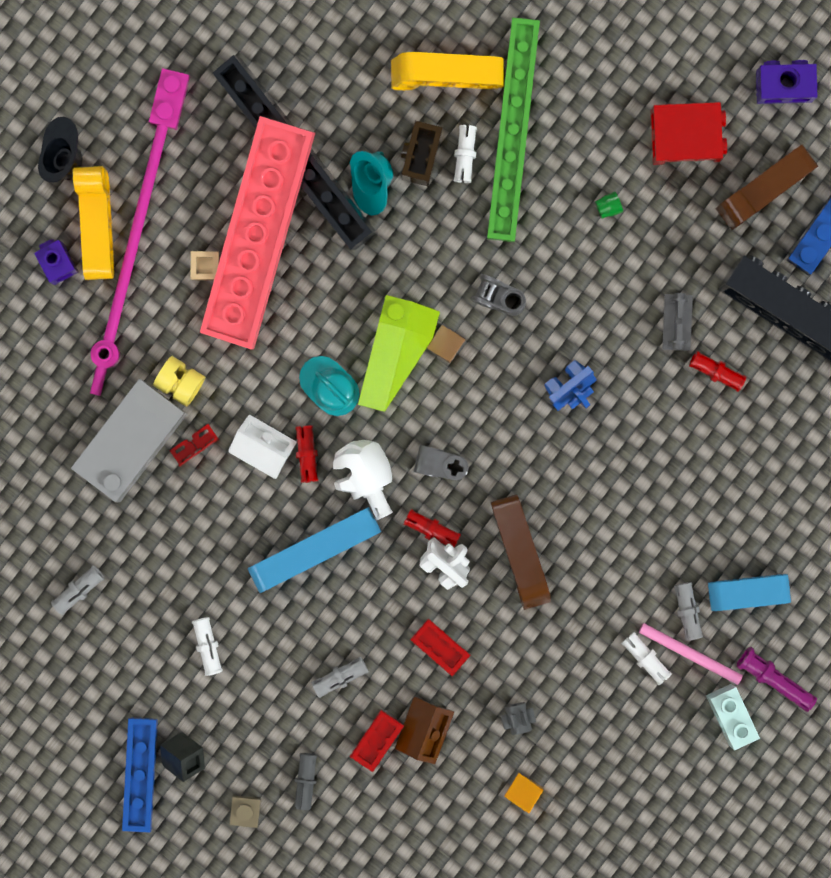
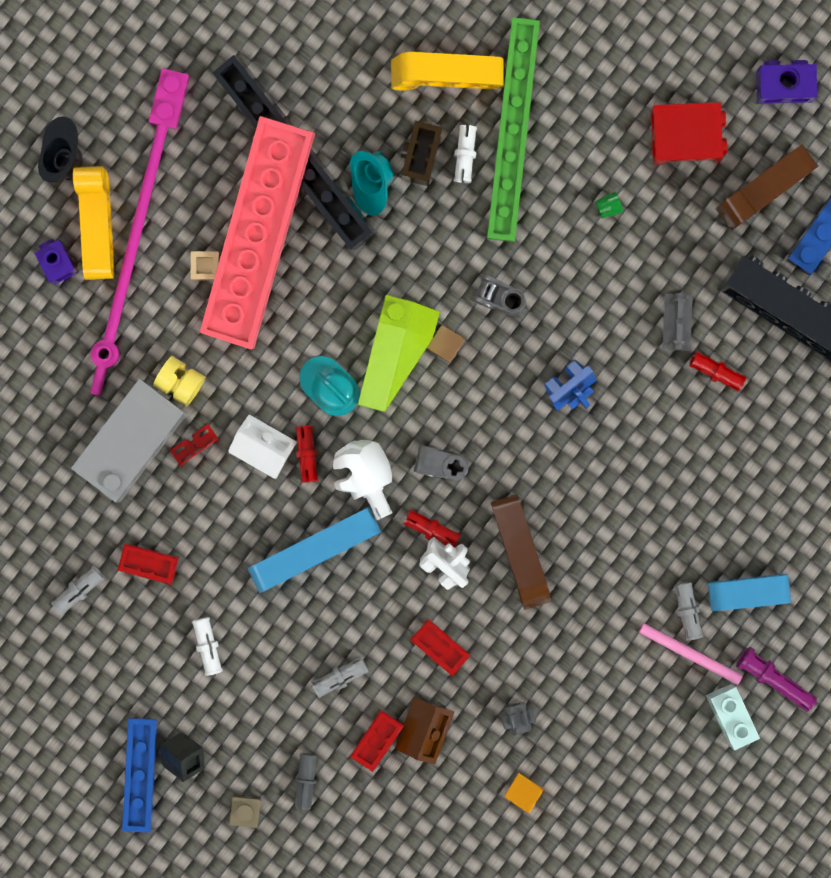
white pin [621,632,672,685] -> none
none -> red plate [117,543,179,585]

